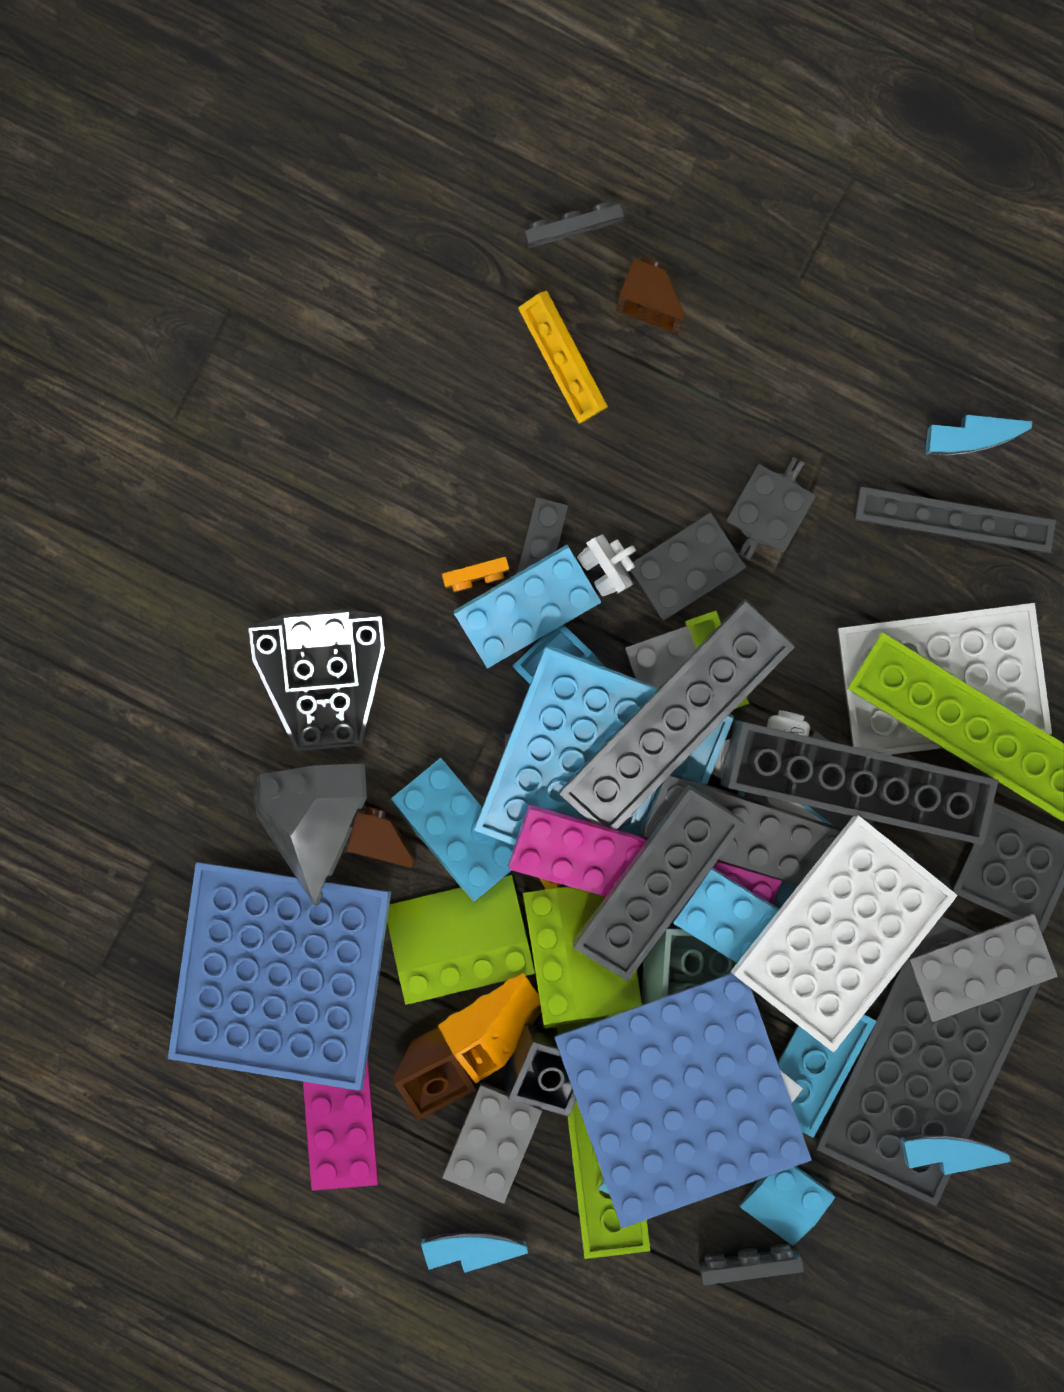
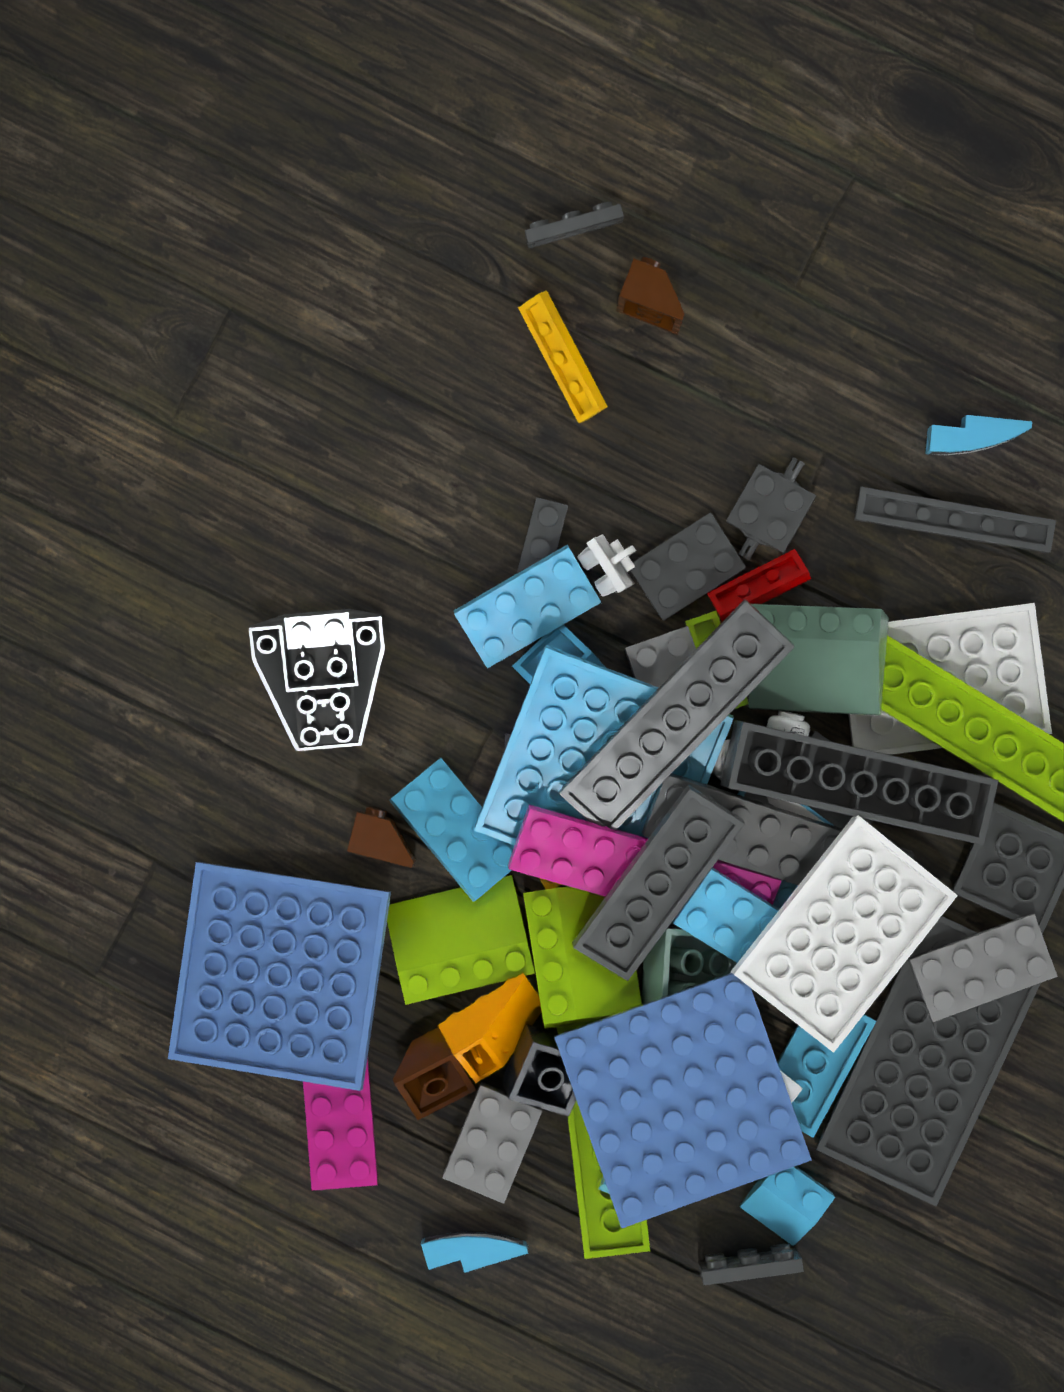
dark grey wedge [253,764,367,905] -> none
light orange plate [442,557,509,592] -> none
medium azure slope [900,1135,1011,1175] -> none
none -> red plate [707,549,811,622]
none -> sand green slope [749,604,889,715]

